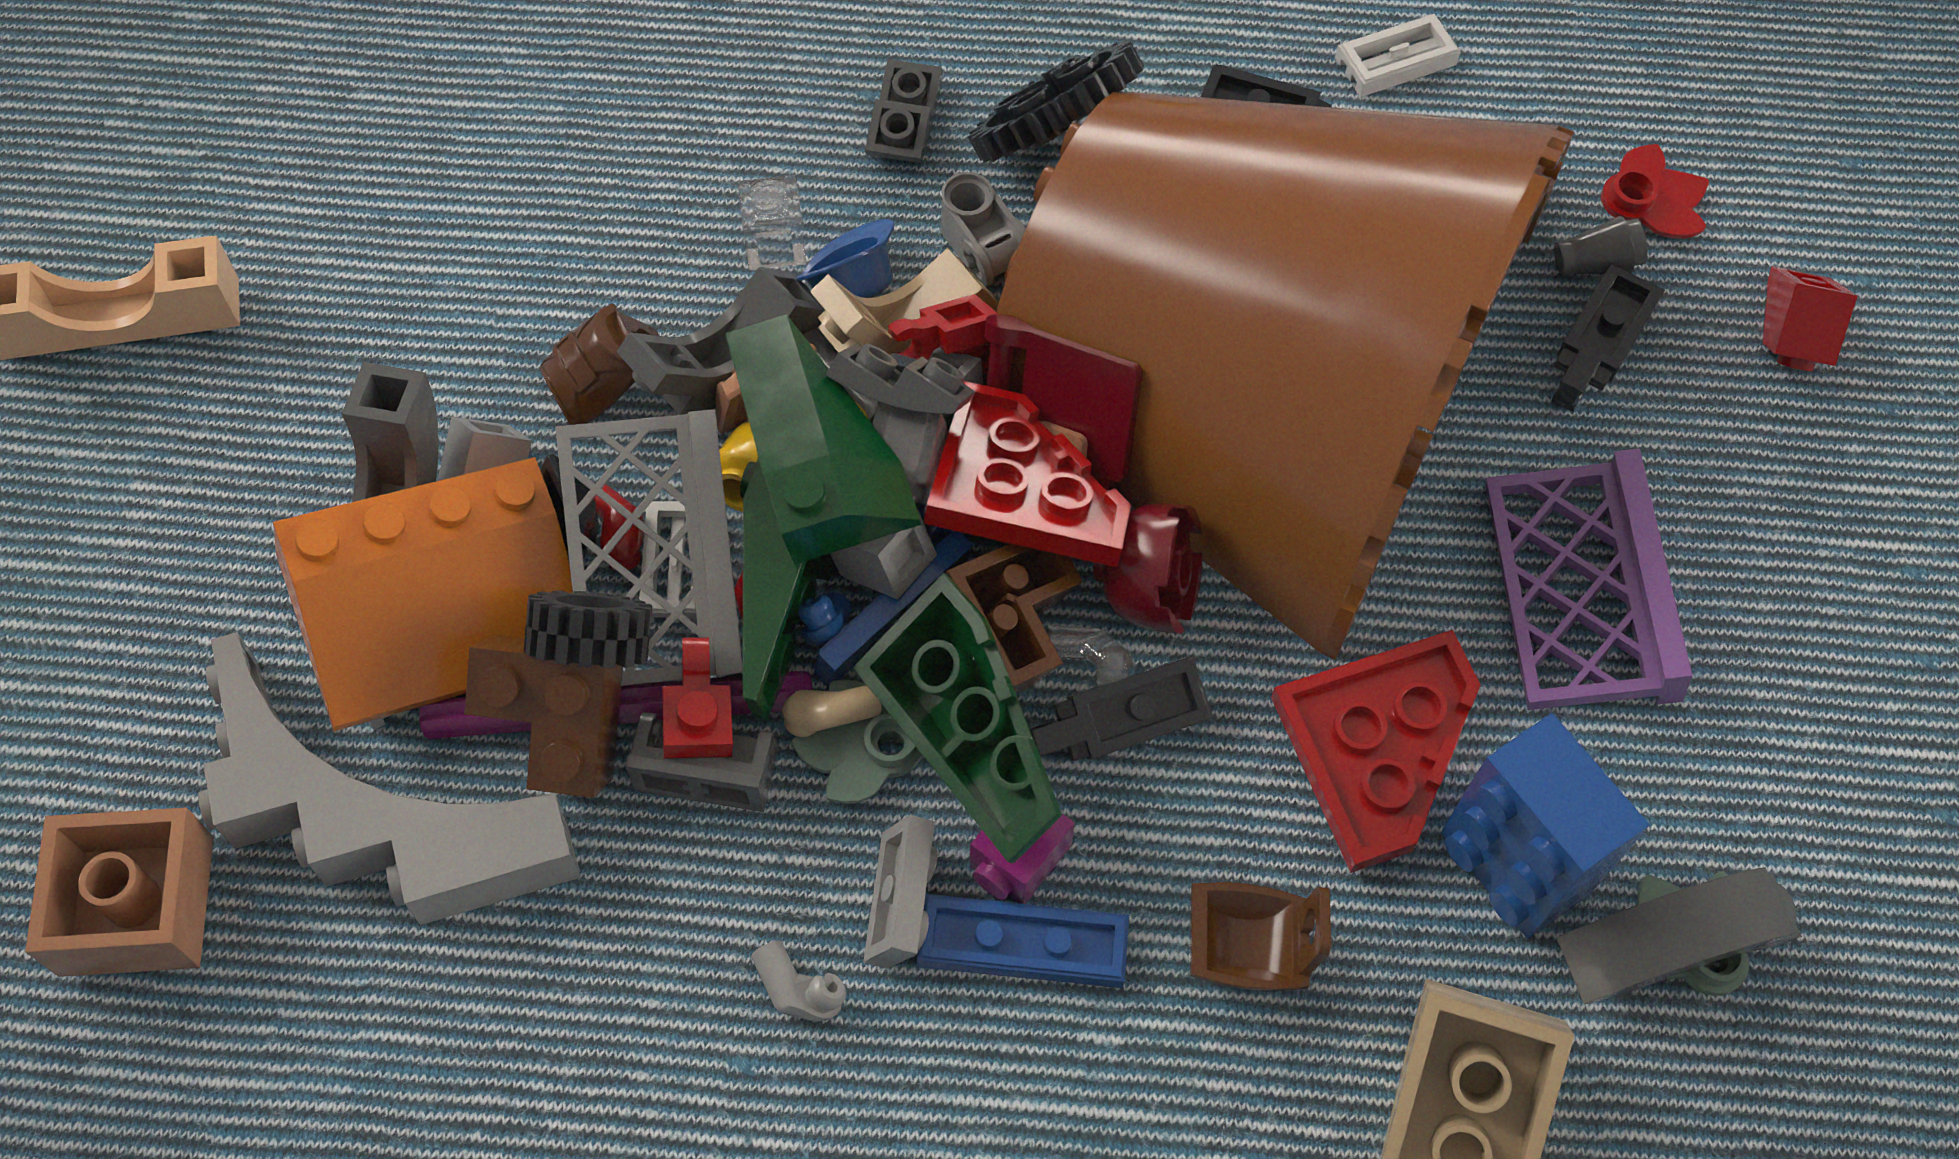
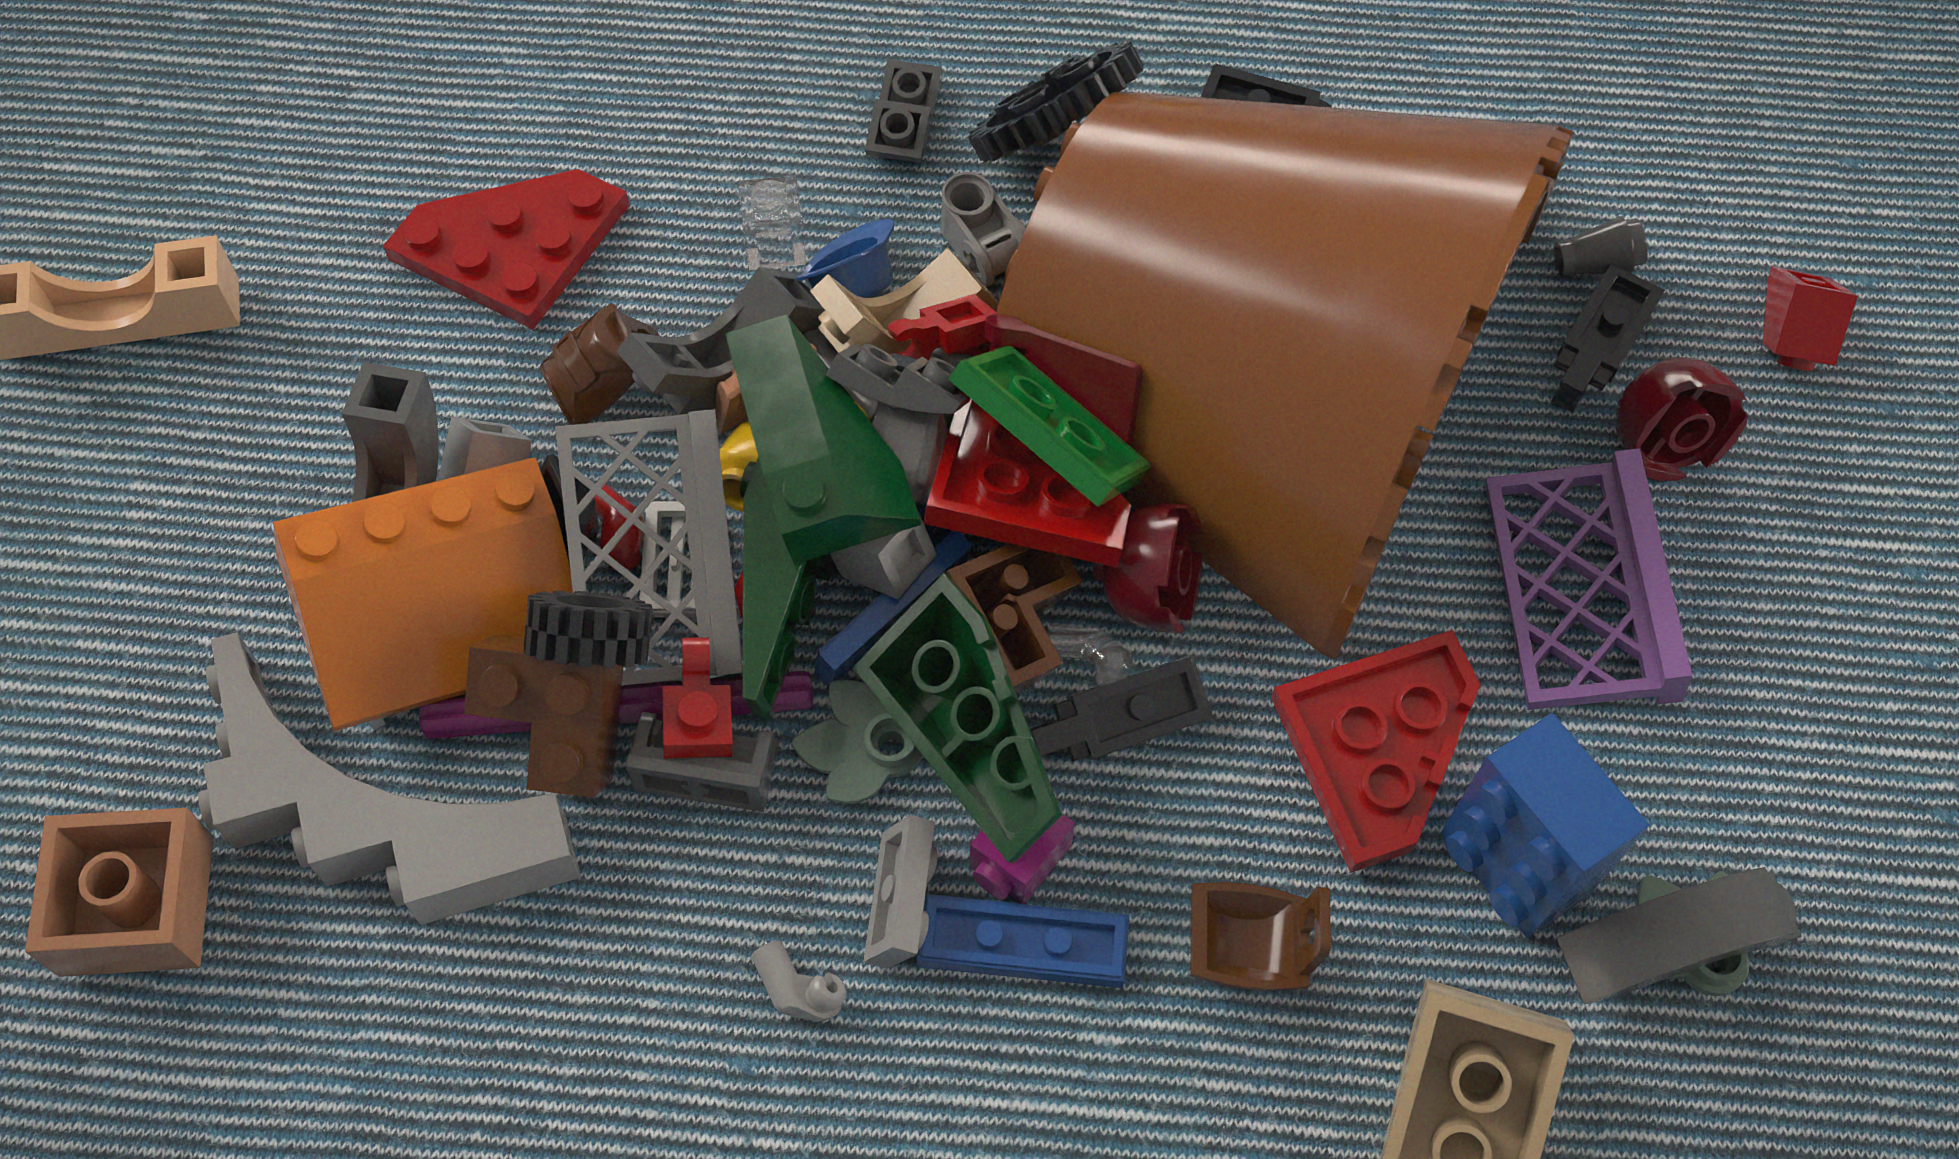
tan arm [782,685,881,737] -> none
blue arm [798,592,852,647] -> none
white tile [1335,14,1461,97] -> none
red plate [1601,144,1709,239] -> none
none -> red plate [383,169,630,330]
none -> green tile [948,346,1151,507]
none -> dark red cylinder [1616,357,1748,481]

